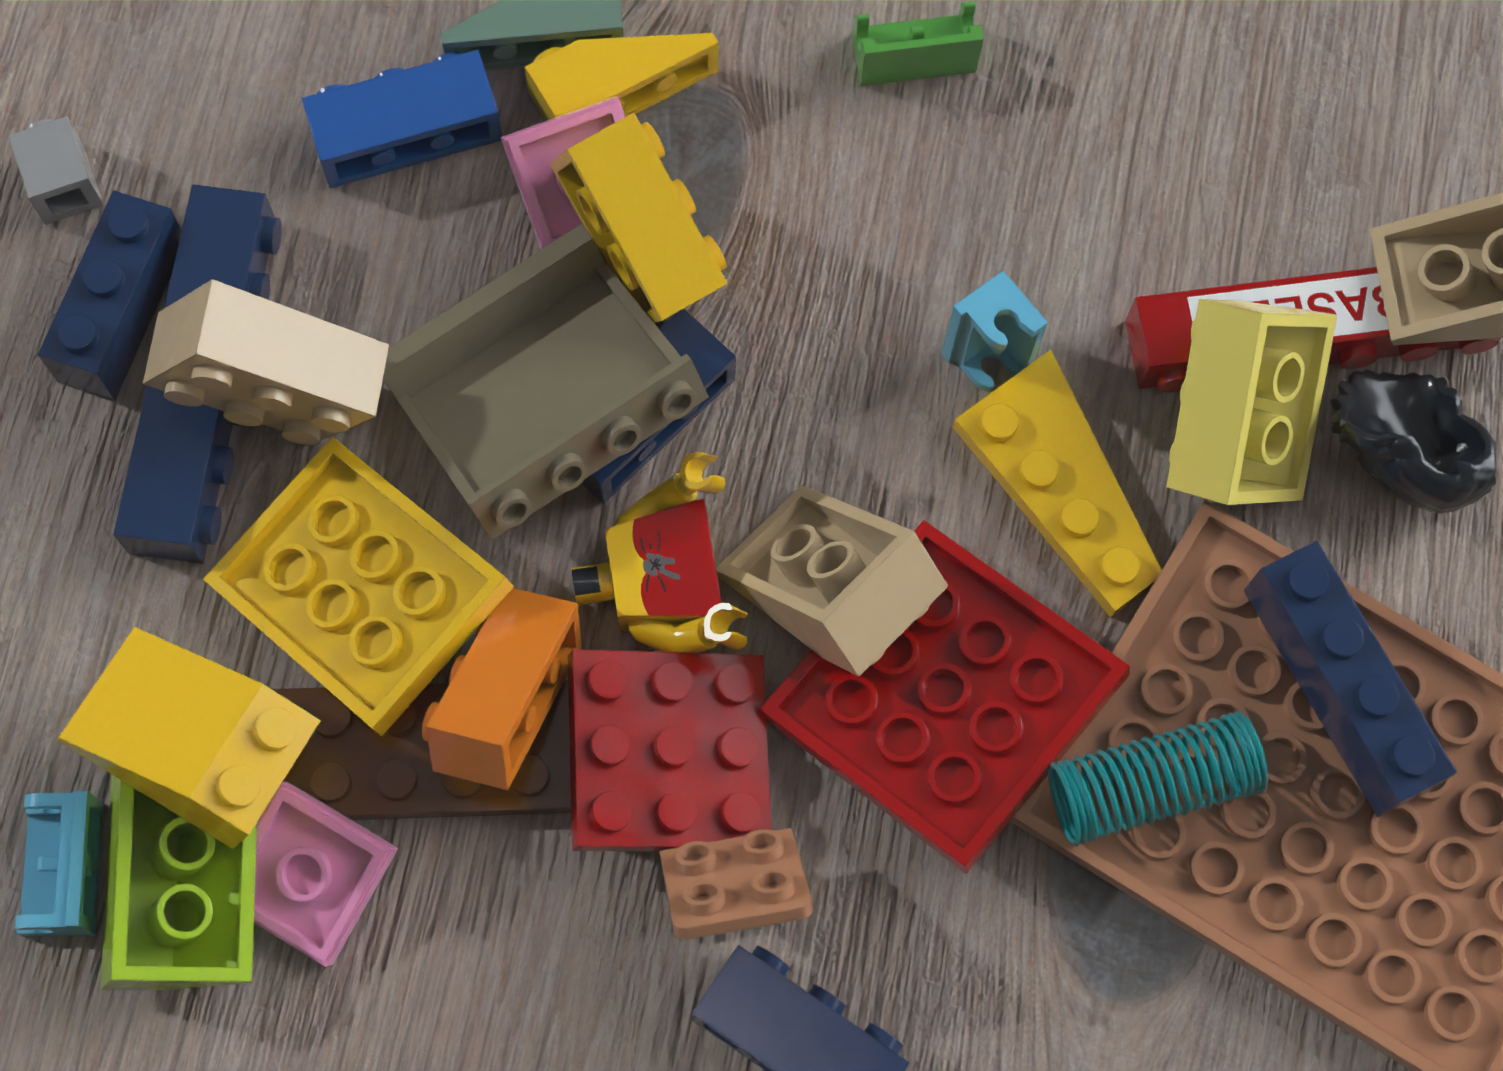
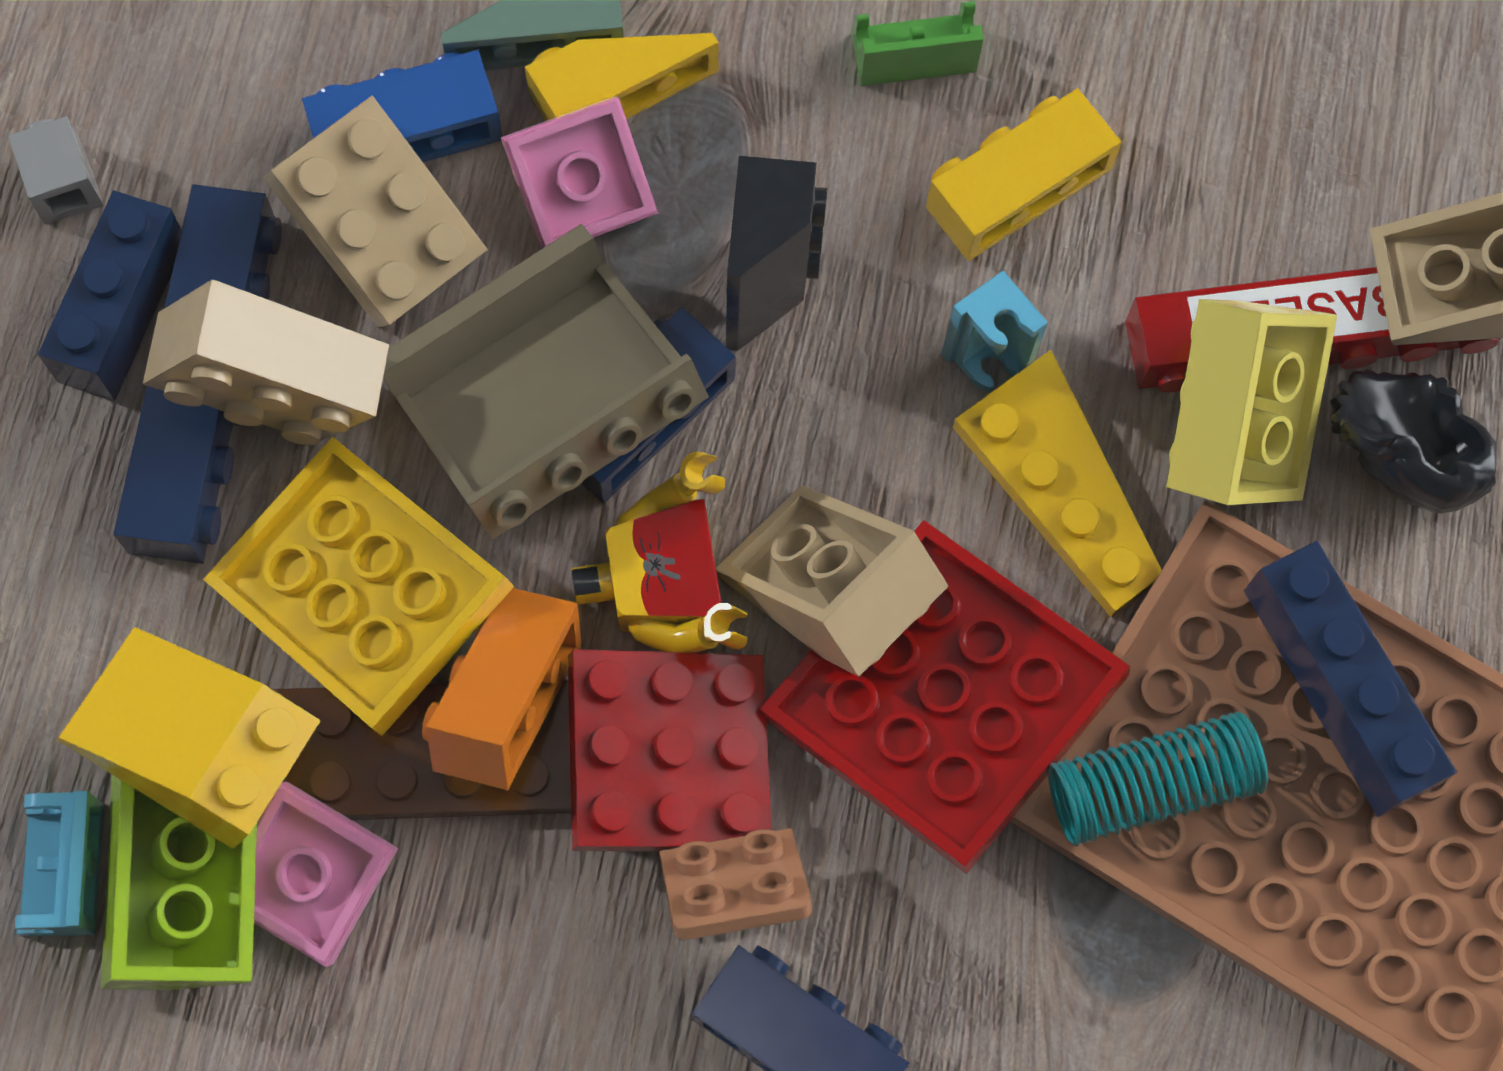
yellow brick [550,113,728,323] -> none
none -> tan brick [263,95,488,327]
none -> black slope [726,156,827,351]
none -> yellow brick [926,88,1122,262]

